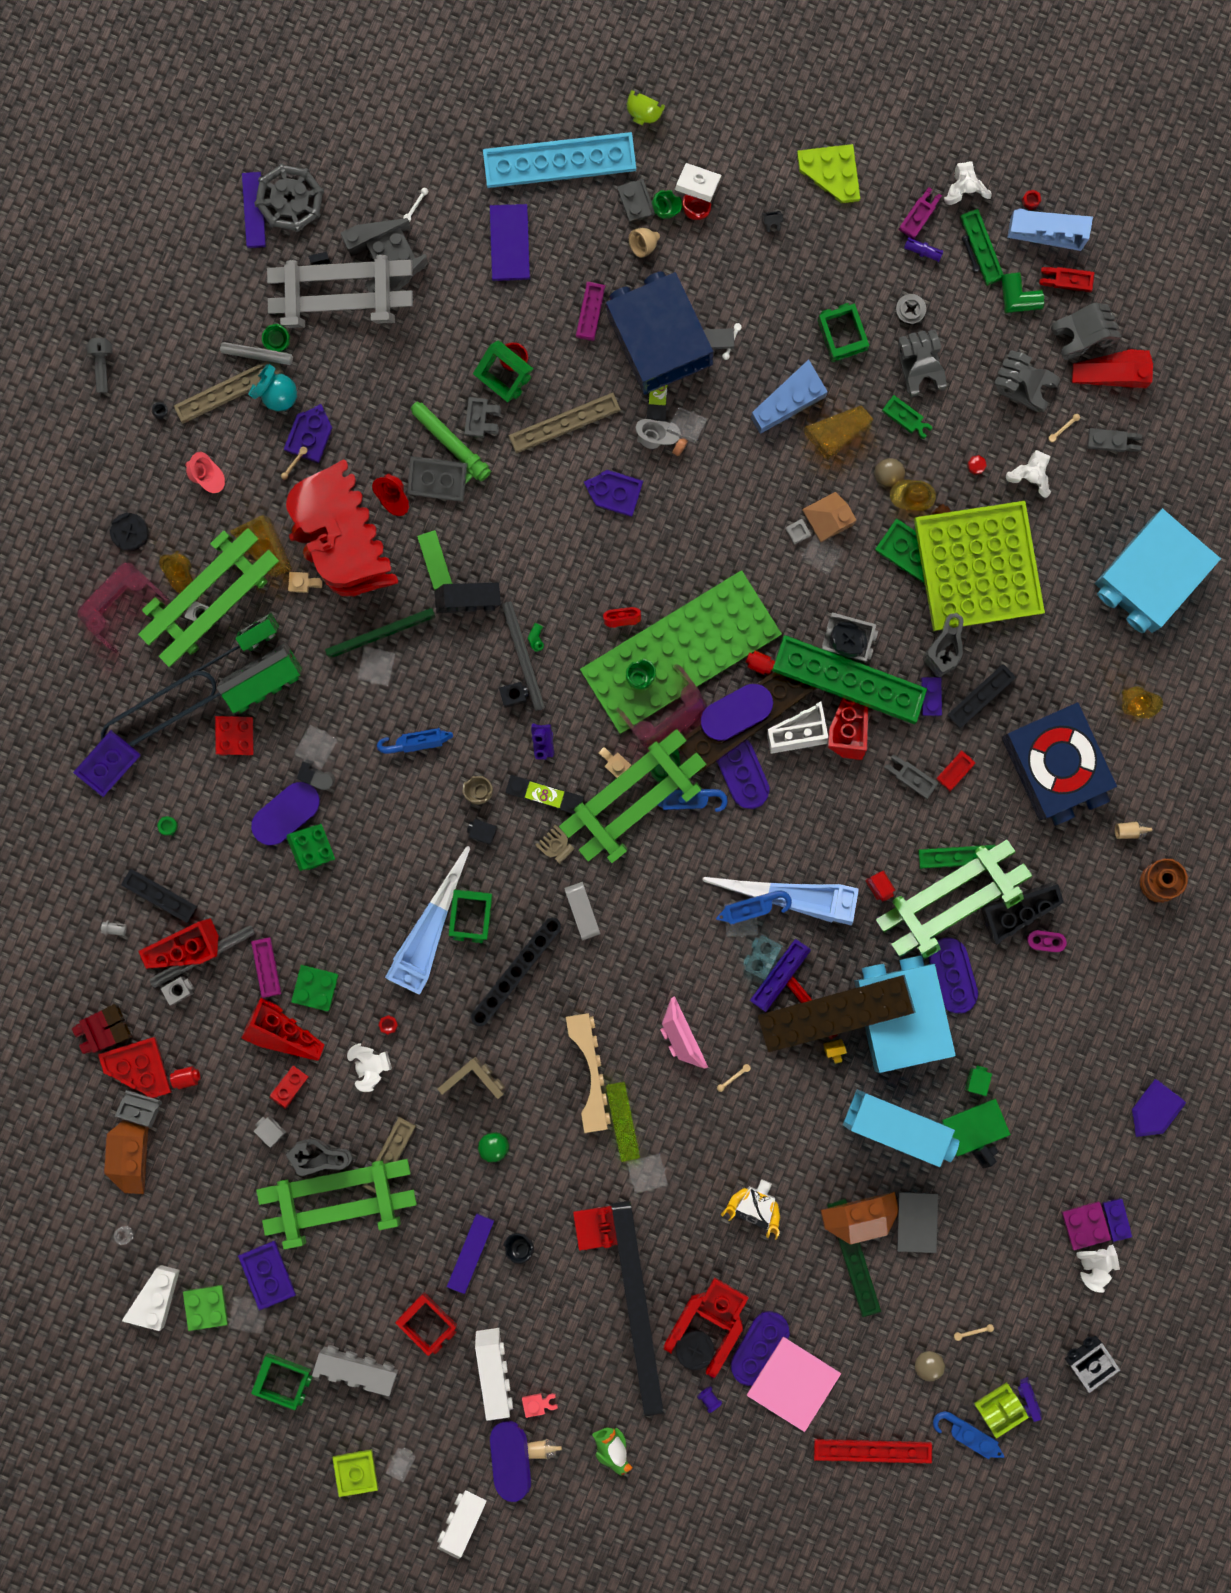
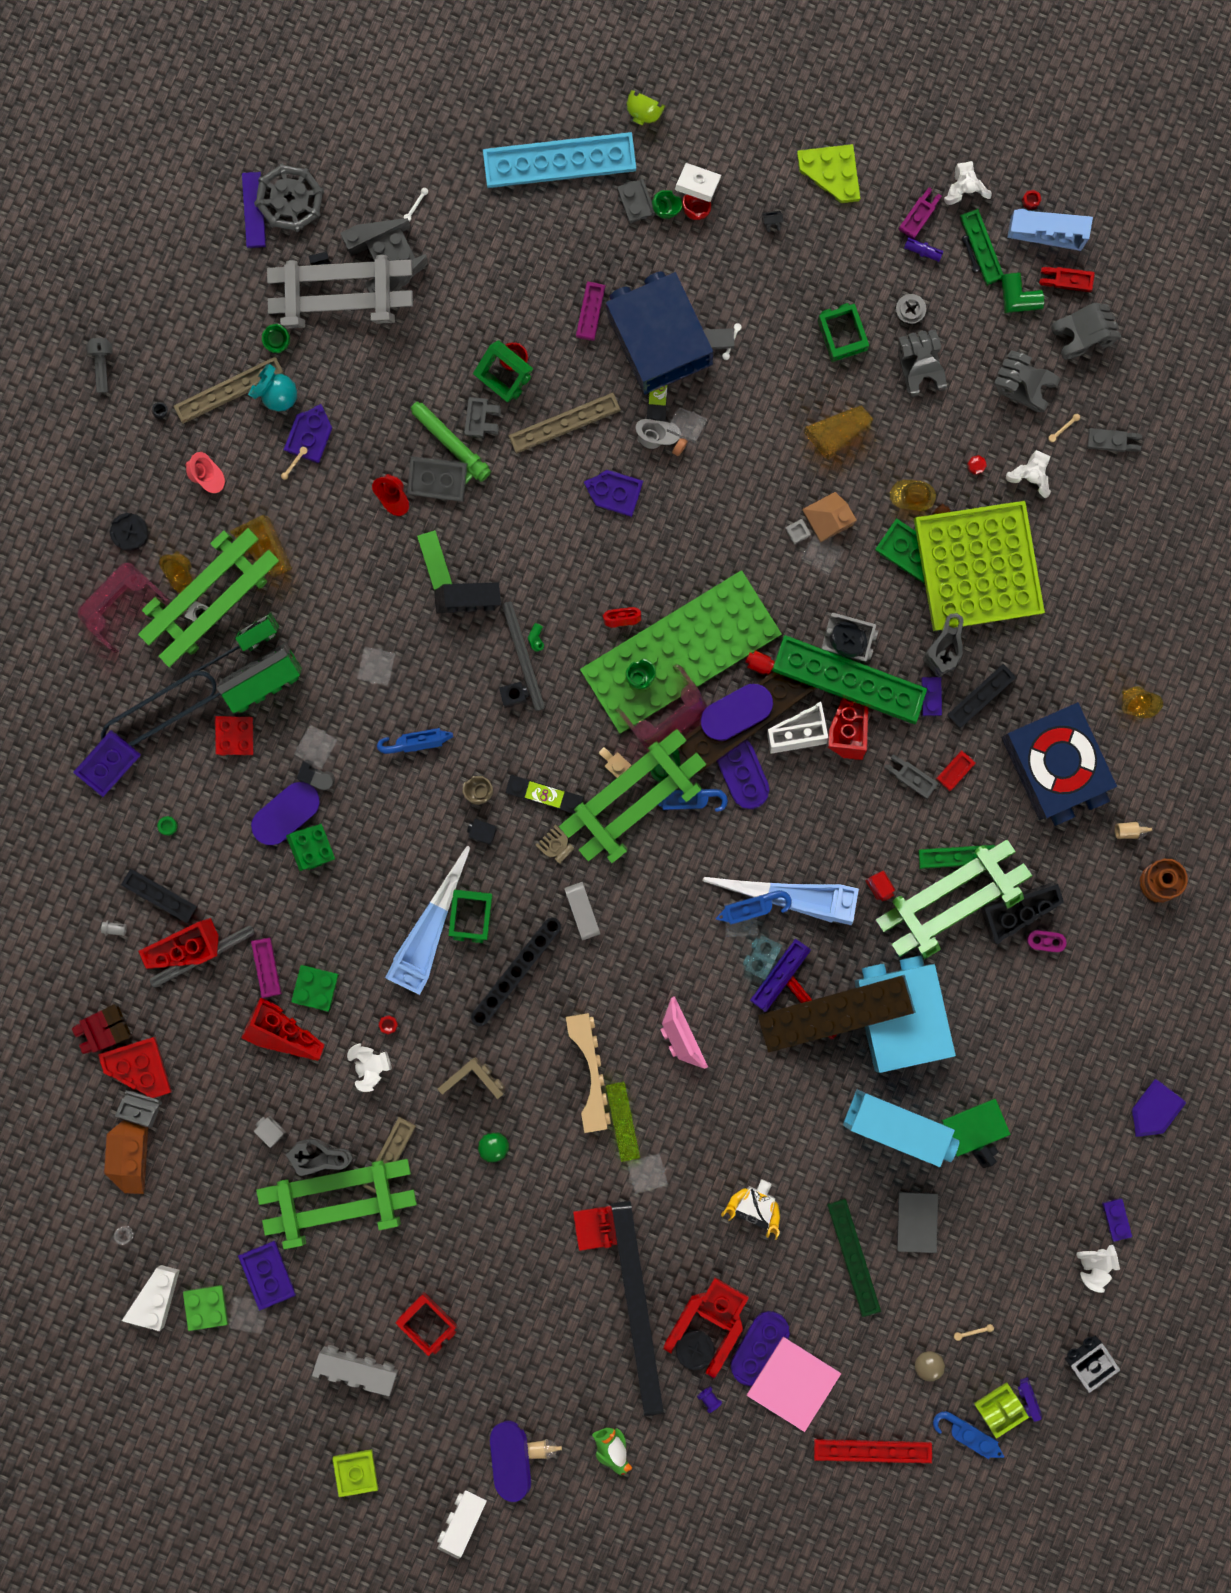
light grey brick [161,977,194,1005] -> none
red brick [170,1066,201,1089] -> none
light grey axle [220,342,293,365] -> none
green window [251,1353,313,1410] -> none
red plate [269,1066,309,1109] -> none
red animal [286,459,399,596] -> none
tan plate [288,572,323,593] -> none
dark green tile [325,608,436,659] -> none
clear brick [386,1448,416,1482] -> none
dark purple tile [447,1213,494,1294] -> none
white wedge [475,1328,513,1421] -> none
dark purple tile [490,204,530,281] -> none
black hair [503,1233,534,1264] -> none
coral plate [522,1393,558,1418] -> none
dark purple hips [531,724,554,760] -> none
tan helmet [629,228,660,258] -> none
tan hinge [717,1064,751,1092] -> none
medium blue wedge [751,359,827,434] -> none
dark orange wedge [820,1192,898,1245] -> none
yellow tile [823,1039,847,1064] -> none
dark tan hair [874,458,905,487] -> none
green plate [881,395,933,439] -> none
dark purple tile [928,937,978,1013] -> none
green brick [965,1065,992,1096] -> none
magenta plate [1061,1201,1111,1250] -> none
red wedge [1072,349,1153,388] -> none
medium azure brick [1094,508,1221,633] -> none

